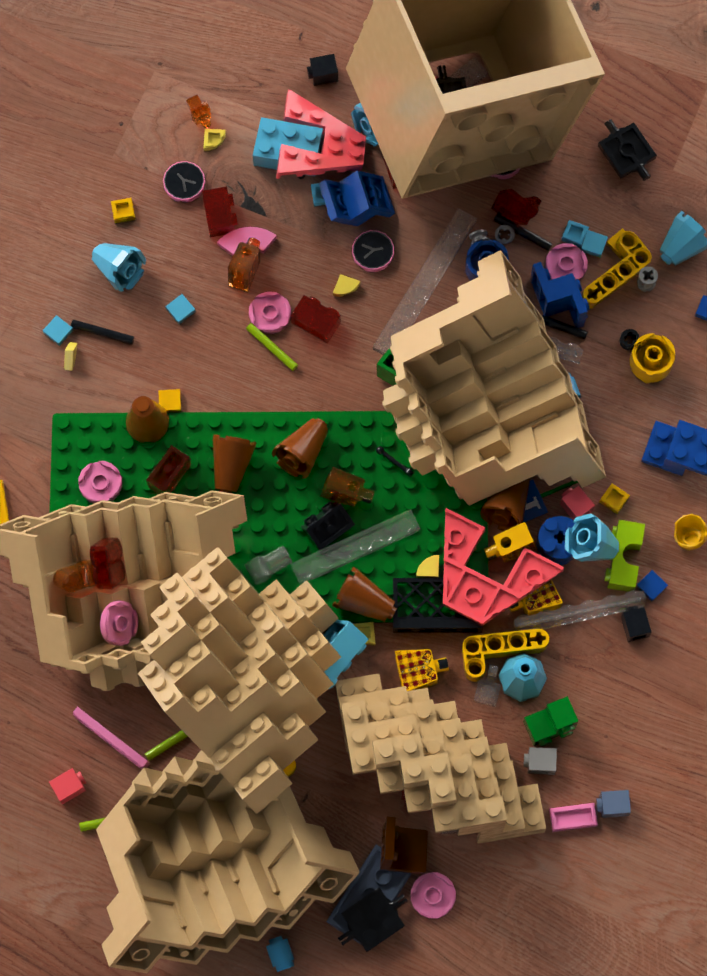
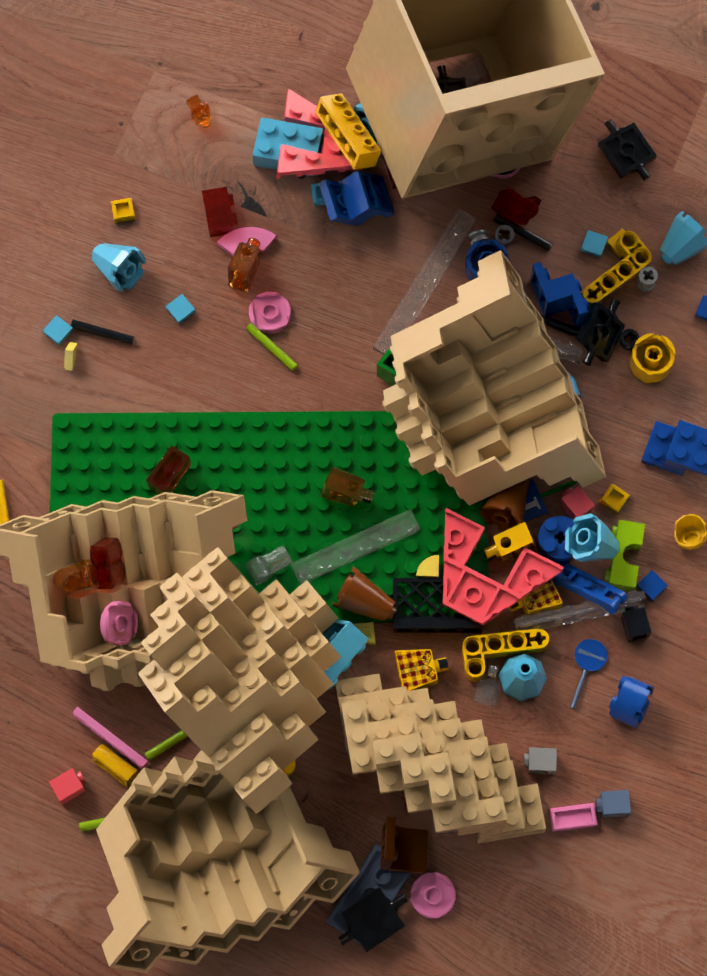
bright pink tile [78,461,122,503] -> none
dark orange cone [126,396,169,443] -> none
yellow tile [158,389,181,413] -> none
black tile [163,161,205,202] -> none
light yellow tile [203,129,226,151] -> none
dark orange cone [213,435,257,493] -> none
dark azure brick [266,936,295,972] -> none
dark orange cone [272,418,328,478] -> none
clear red brick [290,295,341,344] -> none
black bracket [301,501,355,551] -> none
black brick [307,54,338,86] -> none
light yellow tile [333,274,360,297] -> none
black tile [352,230,394,272] -> none
black hinge [376,446,414,477] -> none
green brick [523,696,578,747] -> none
bright pink tile [545,243,588,281] -> none
medium azure tile [561,220,589,248] -> none
none -> yellow brick [92,744,138,787]
none -> yellow brick [315,93,381,170]
none -> blue plate [552,562,628,614]
none -> blue piece [570,639,608,709]
none -> black plate [576,299,625,366]
none -> blue brick [609,676,654,728]

